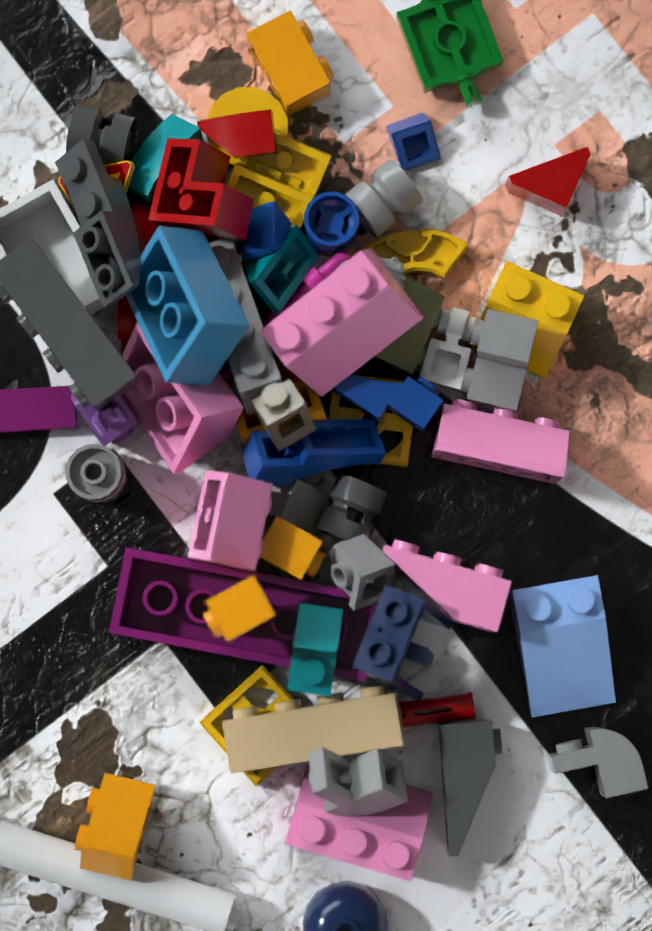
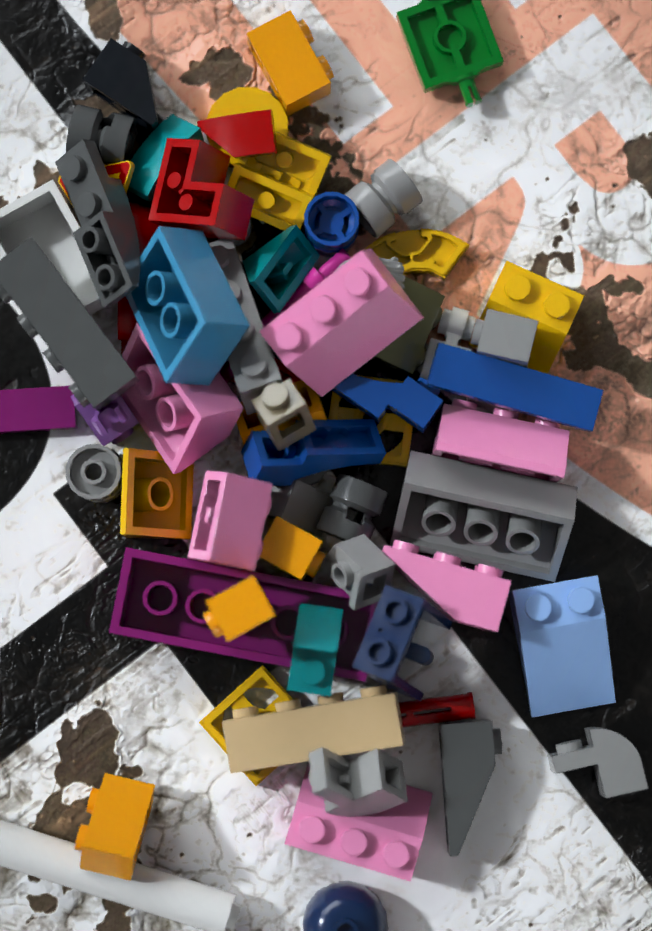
blue slope [242,202,292,262] -> none
blue slope [386,113,441,171] -> none
red slope [505,146,591,217] -> none
none -> black slope [83,38,159,133]
none -> yellow slope [120,448,194,539]
none -> light grey slope [389,450,578,582]
none -> blue tile [426,342,604,432]

